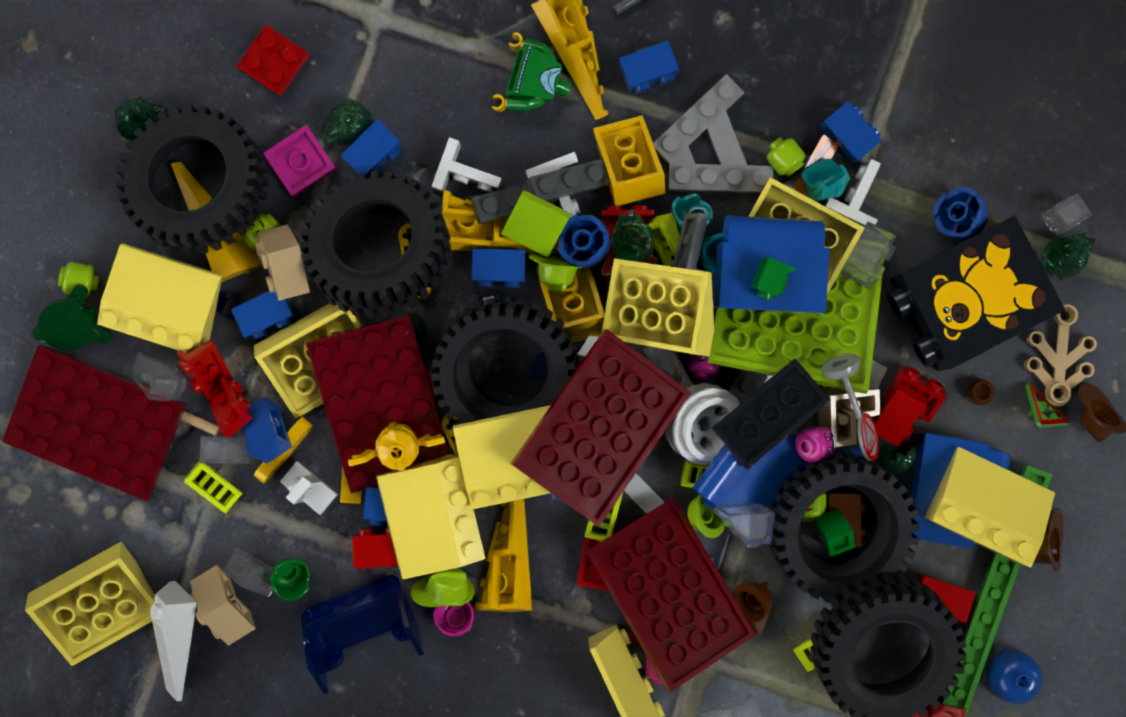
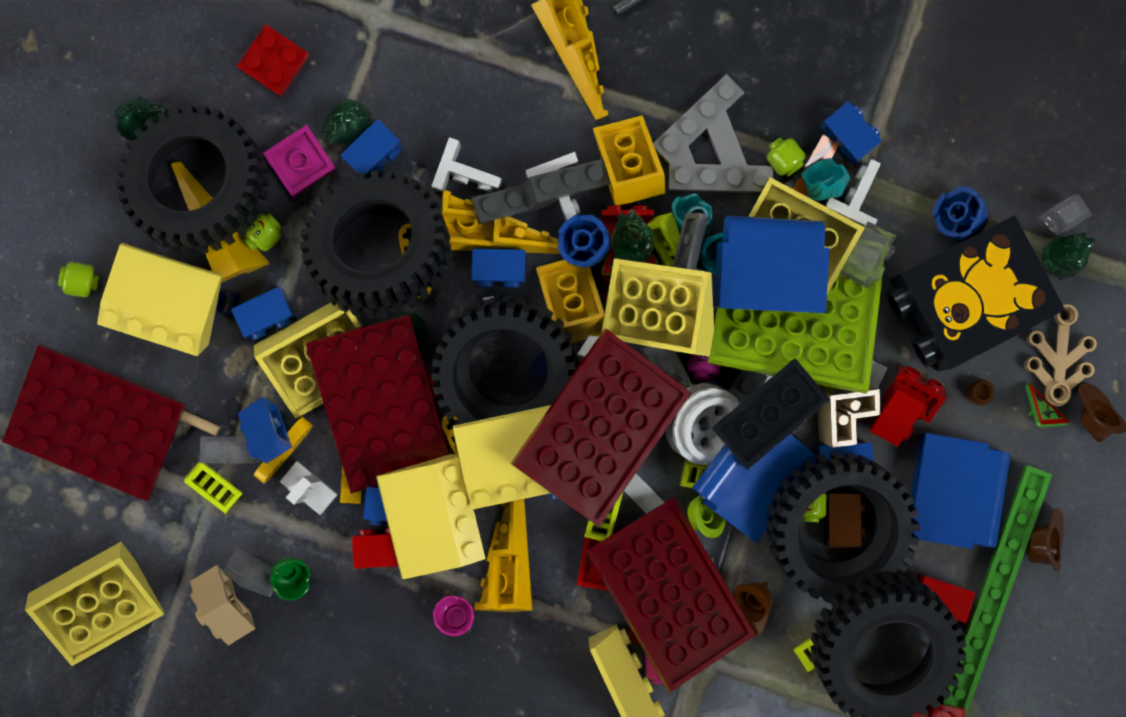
dark green tile [32,284,112,350] -> none
clear slope [130,352,186,401] -> none
white wedge [150,581,197,701] -> none
red bracket [176,339,233,400] -> none
red bracket [209,375,252,438] -> none
tan brick [255,224,310,301] -> none
clear blue windscreen [301,575,424,694] -> none
yellow helmet [348,421,445,472] -> none
lime piece [411,568,475,607] -> none
green torso [492,32,571,112] -> none
lime tile [501,190,571,258] -> none
lime piece [529,253,581,292] -> none
blue brick [618,41,679,94] -> none
clear slope [714,504,775,548] -> none
green window [750,257,797,301] -> none
dark pink head [795,425,836,463] -> none
green panel [814,509,855,557] -> none
light grey piece [822,353,879,461] -> none
clear green hair [875,443,917,476] -> none
light yellow slope [924,447,1055,568] -> none
blue cylinder [986,649,1043,704] -> none

